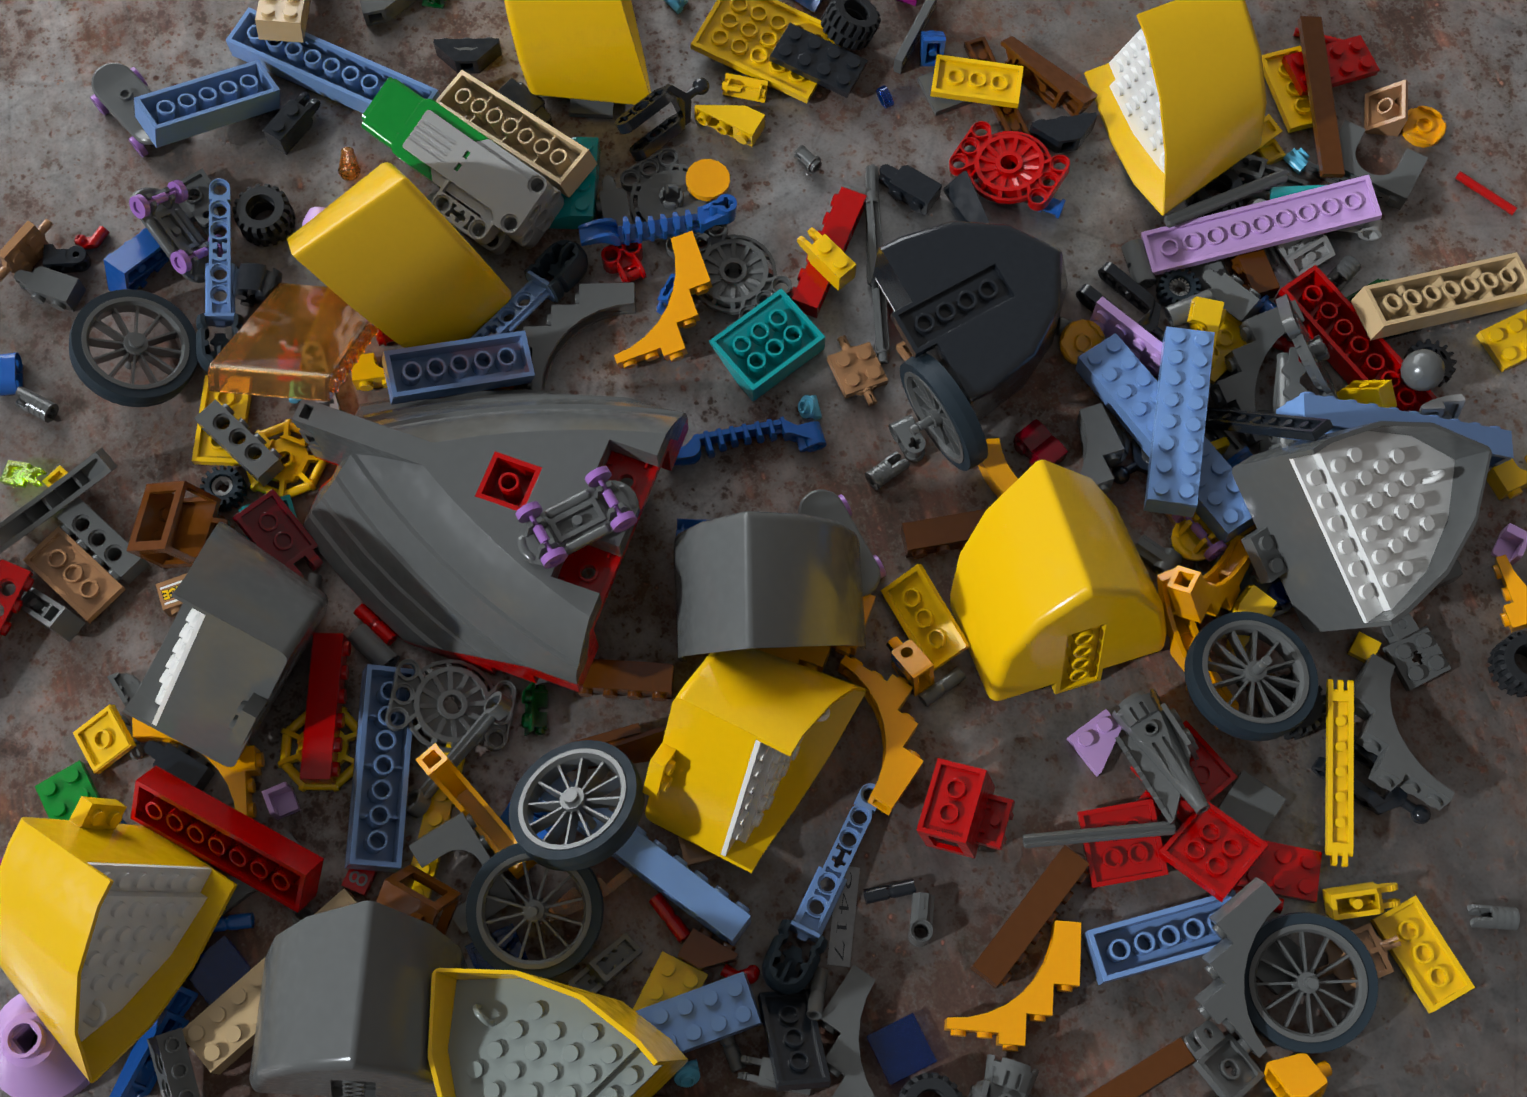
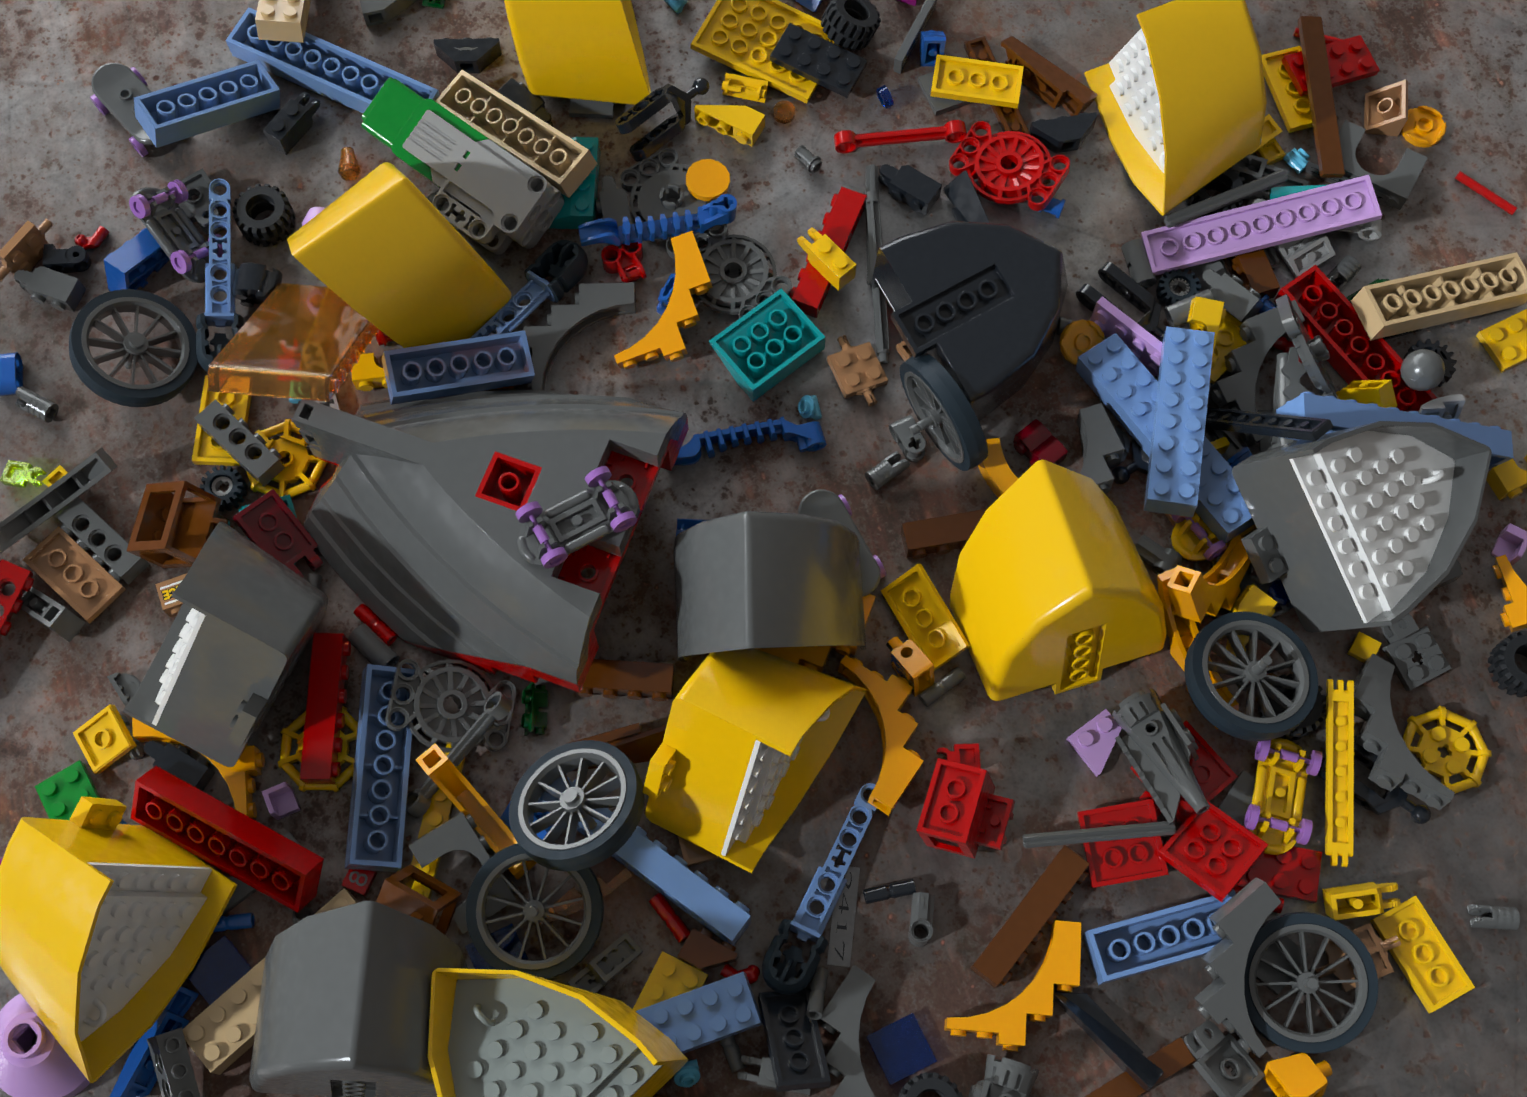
none -> clear orange tile [773,101,795,124]
none -> red piece [834,120,967,154]
none -> red plate [936,743,981,768]
none -> black wedge [1053,992,1164,1091]
none -> yellow piece [1244,738,1322,855]
none -> yellow plate [1402,706,1492,794]

